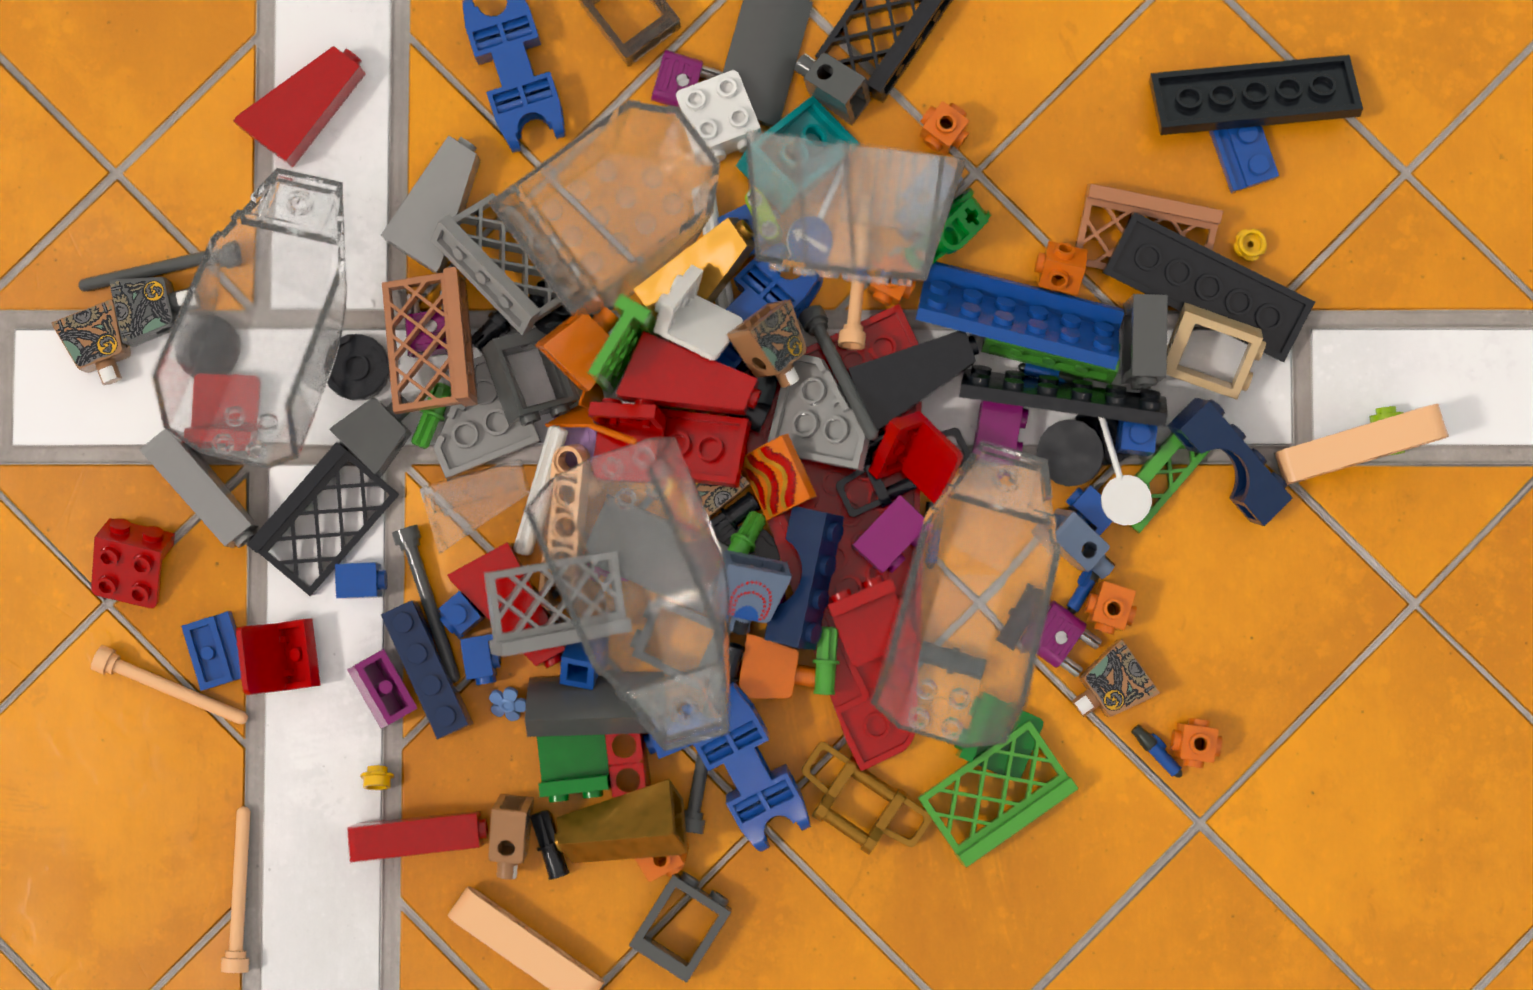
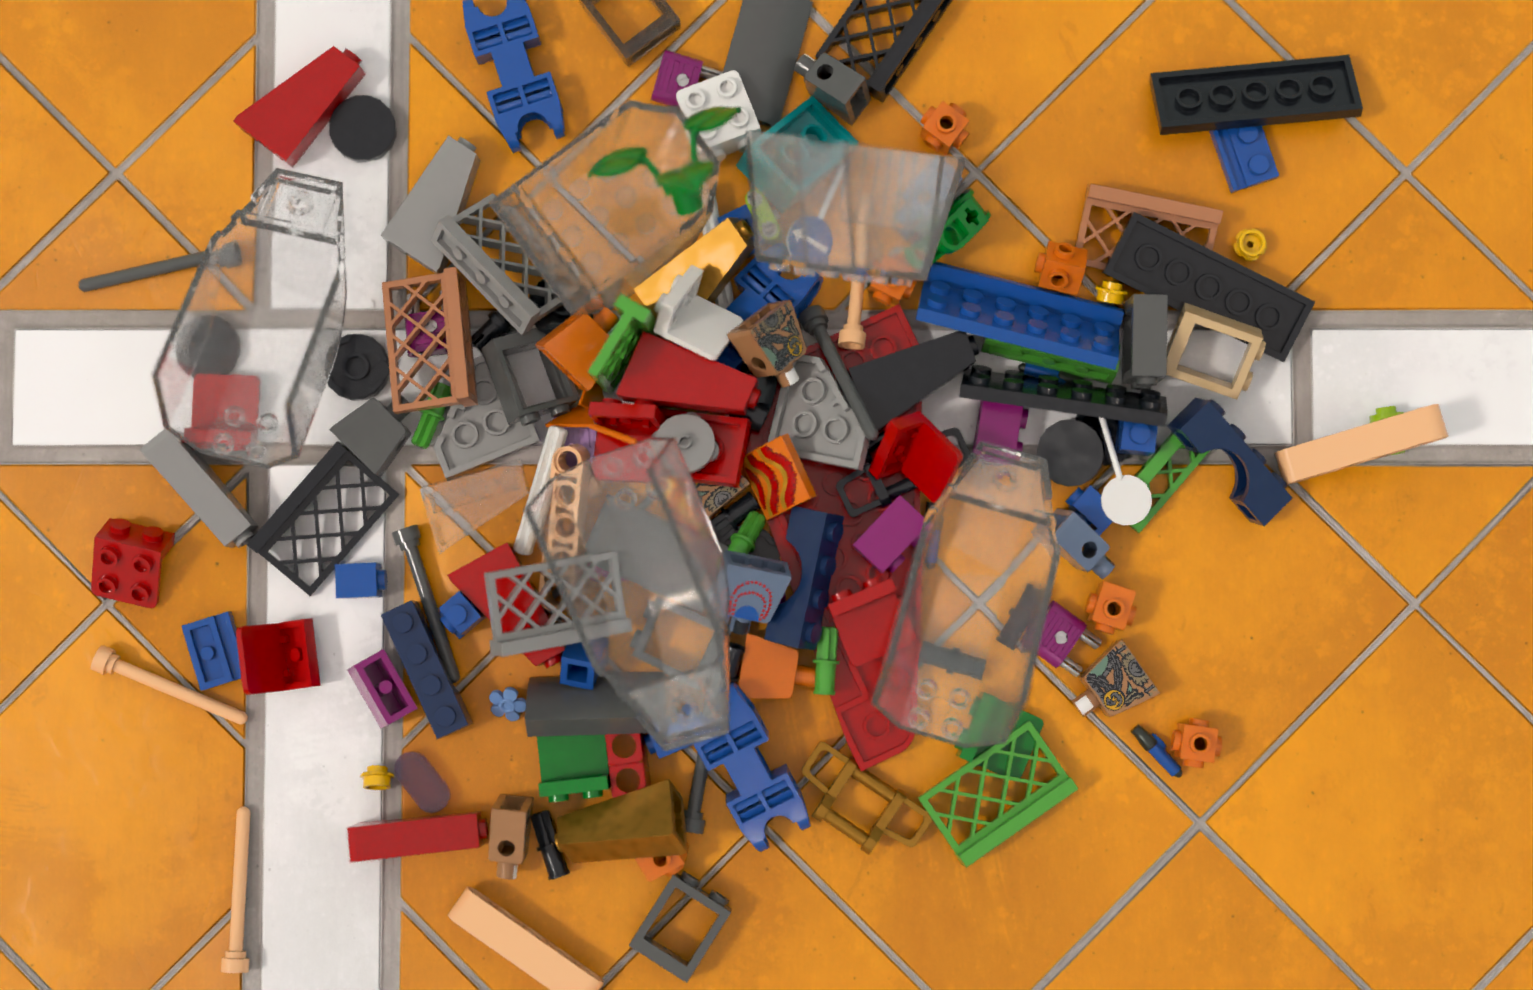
torso [51,299,131,385] -> none
torso [109,277,196,347] -> none
blue brick [460,634,501,685] -> none
blue piece [1066,570,1100,614] -> none
none -> black tile [329,95,397,163]
none -> tile [394,751,451,813]
none -> green plant [587,106,741,216]
none -> light grey piece [651,412,719,479]
none -> yellow plate [1095,280,1128,304]

